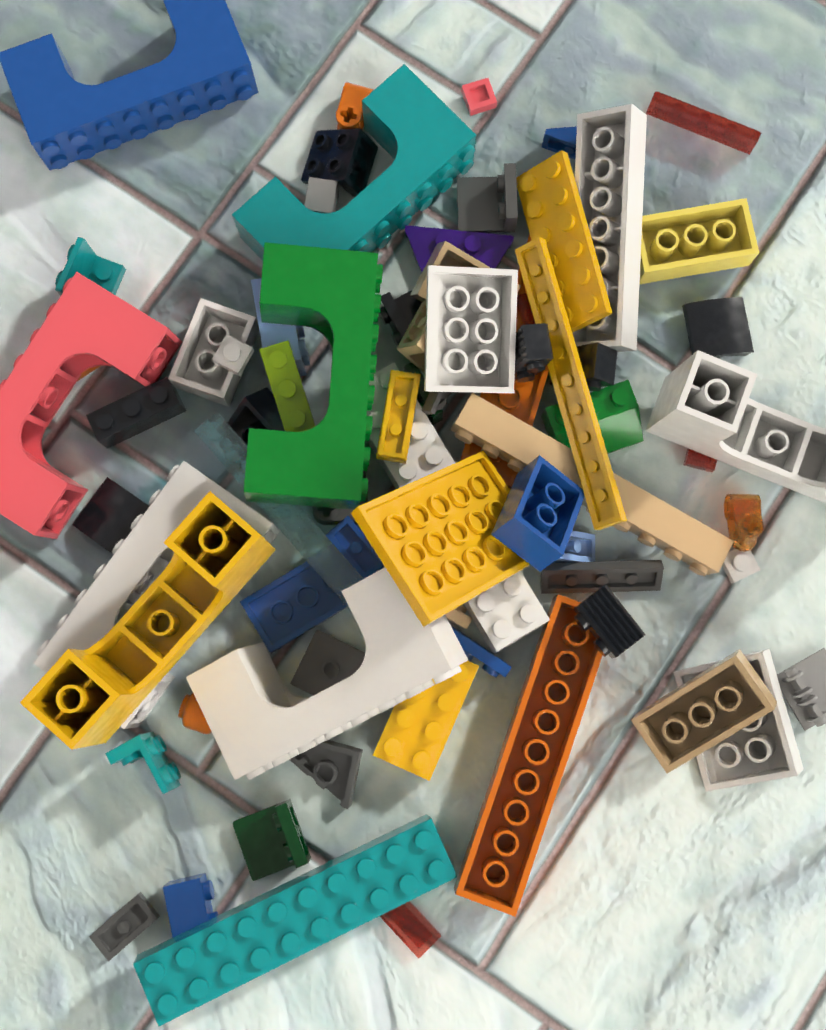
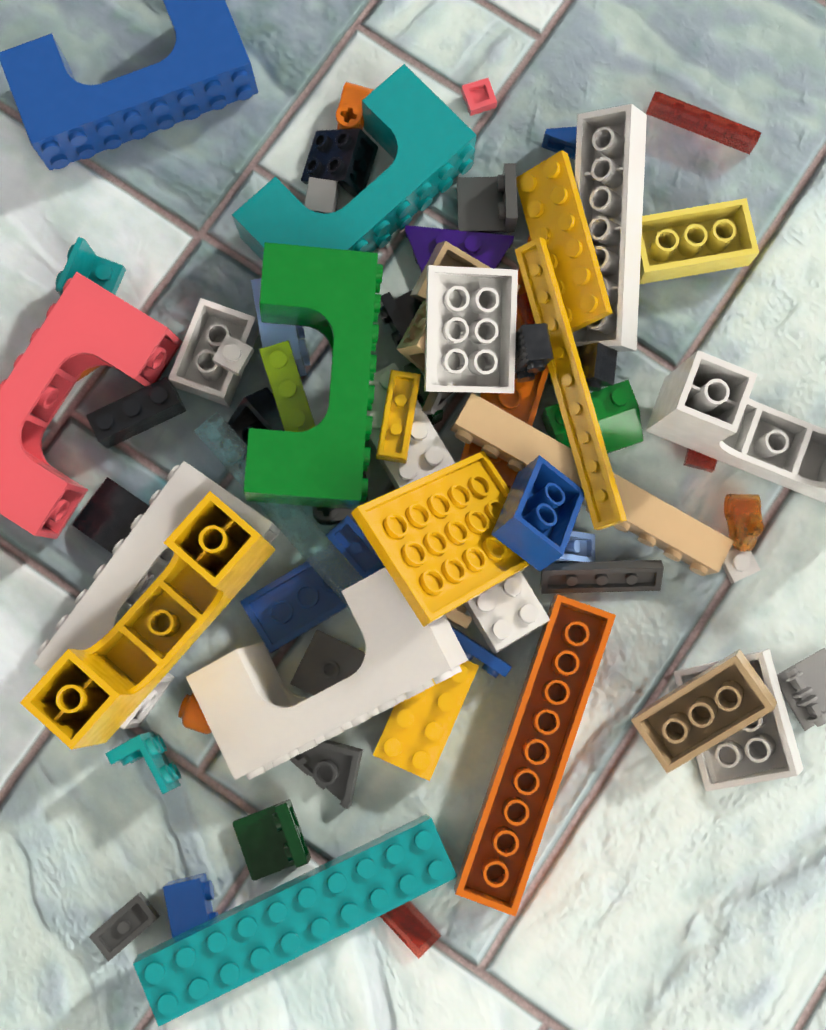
black brick [573,585,645,658] -> none
black slope [682,297,754,358] -> none

